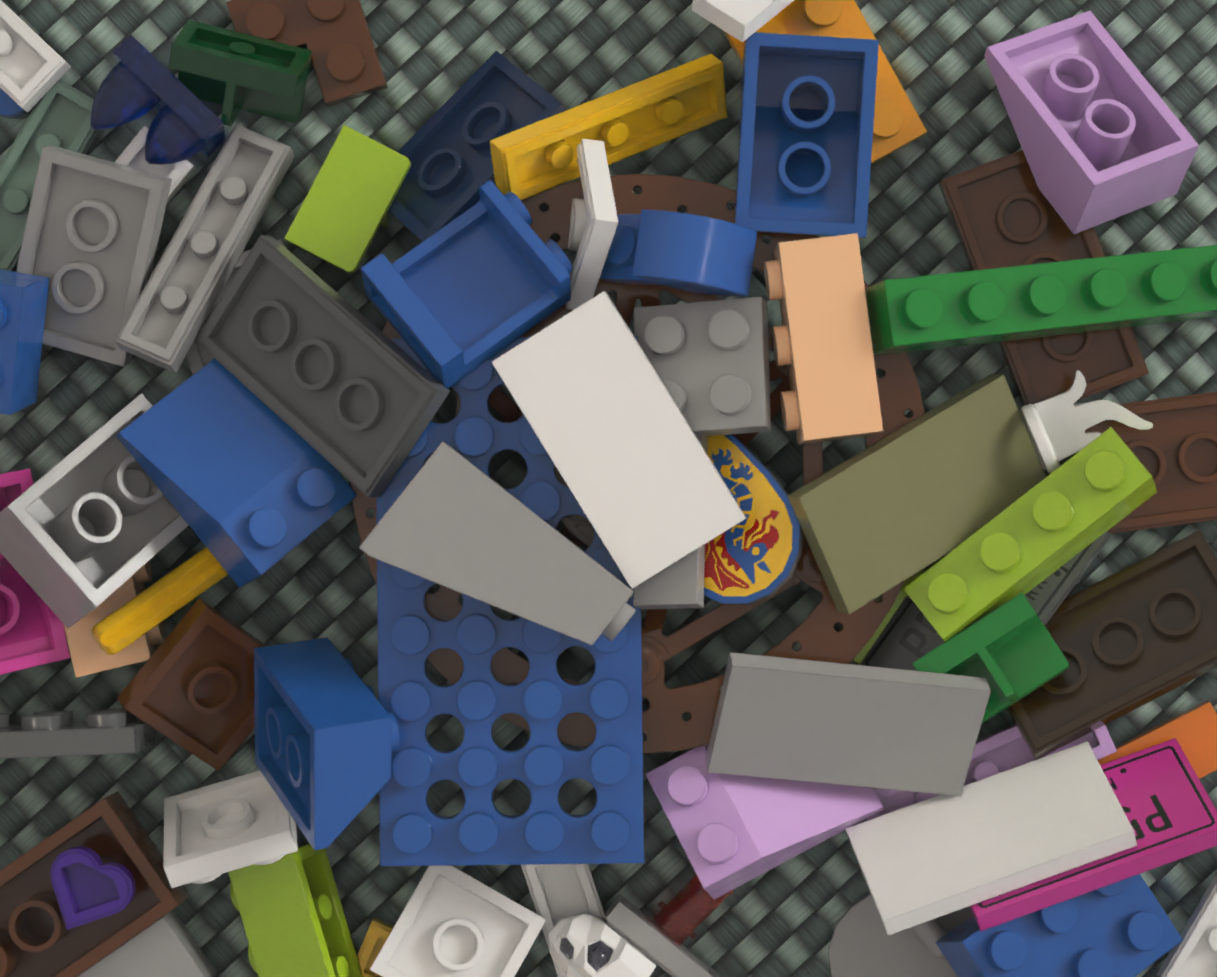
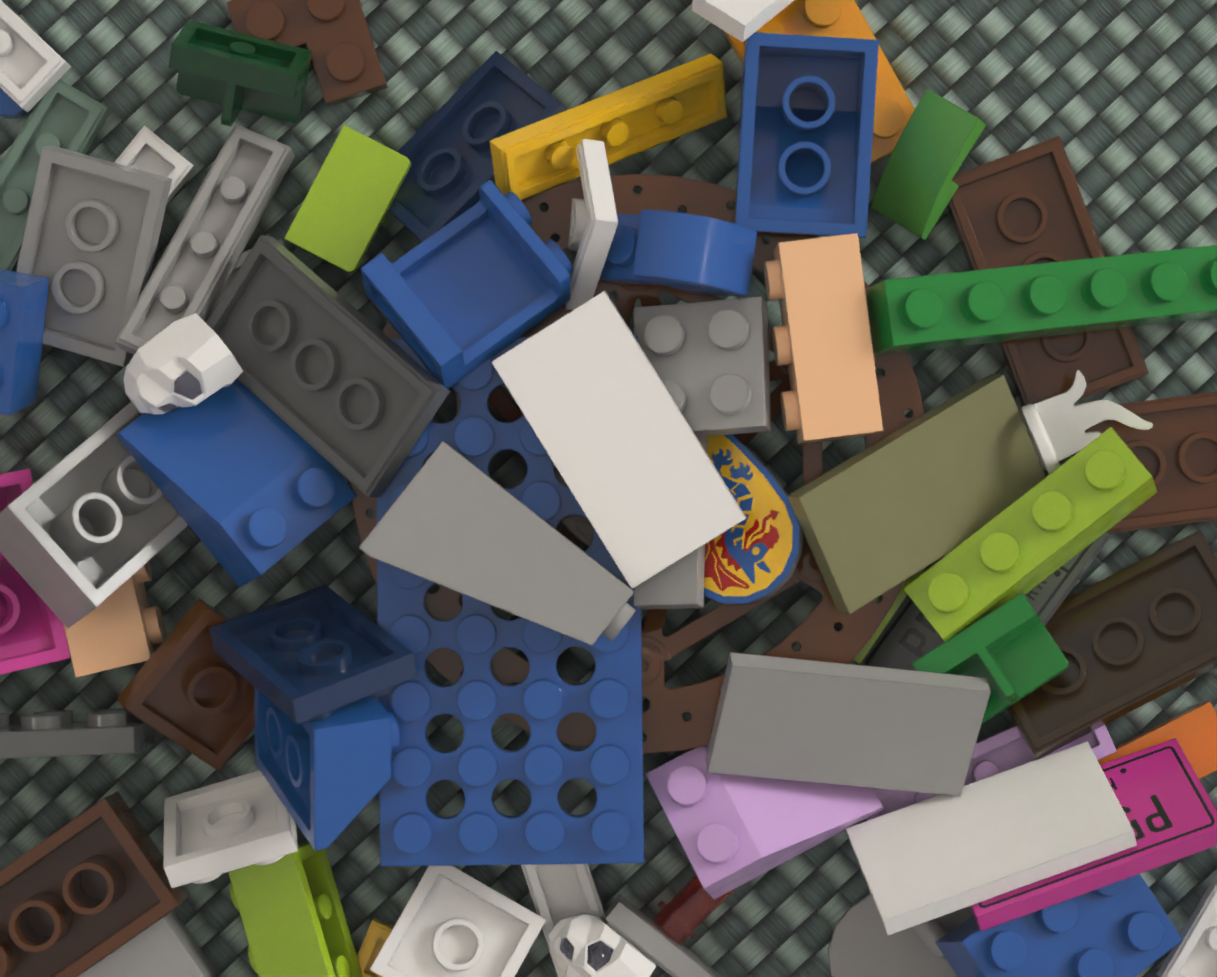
dark purple tile [50,846,136,930] -> none
clear blue tile [90,35,226,165] -> none
yellow axle [91,547,228,655] -> none
lavender slope [984,11,1199,234] -> none
none -> white rock [124,313,243,415]
none -> dark blue plate [209,585,417,724]
none -> bright green slope [871,89,986,240]

